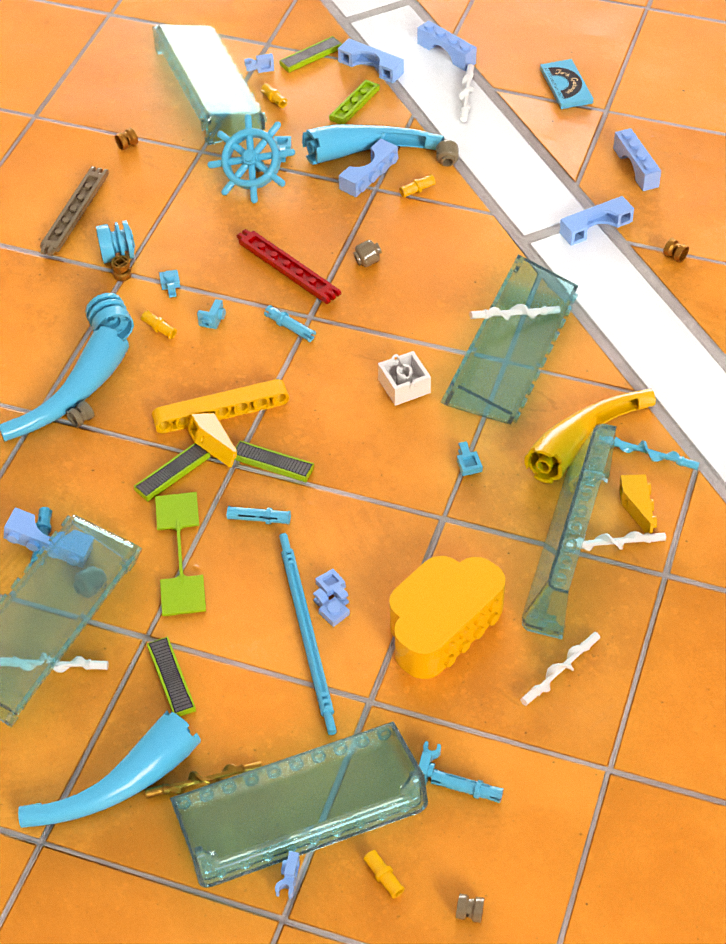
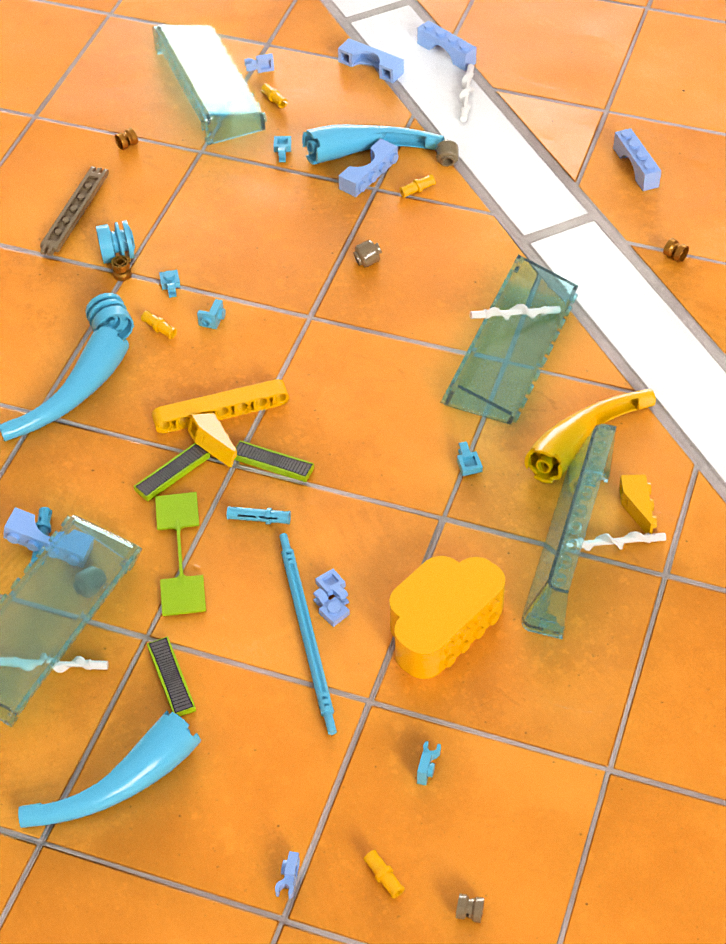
dark tan wheel [66,401,95,428] -> none
pearl gold piece [145,761,263,798] -> none
clear light blue windscreen [170,721,428,888] -> none
medium azure piece [207,114,295,203] -> none
red hinge [237,229,342,304] -> none
medium azure pin [264,305,316,342] -> none
tile [279,36,342,73] -> none
lime tile [329,80,380,124] -> none
white brick [378,351,431,406] -> none
medium azure pin [431,769,504,803] -> none
white piece [520,632,600,706] -> none
medium azure tile [540,59,594,109] -> none
light blue arch [559,196,634,246] -> none
medium azure piece [599,433,700,470] -> none

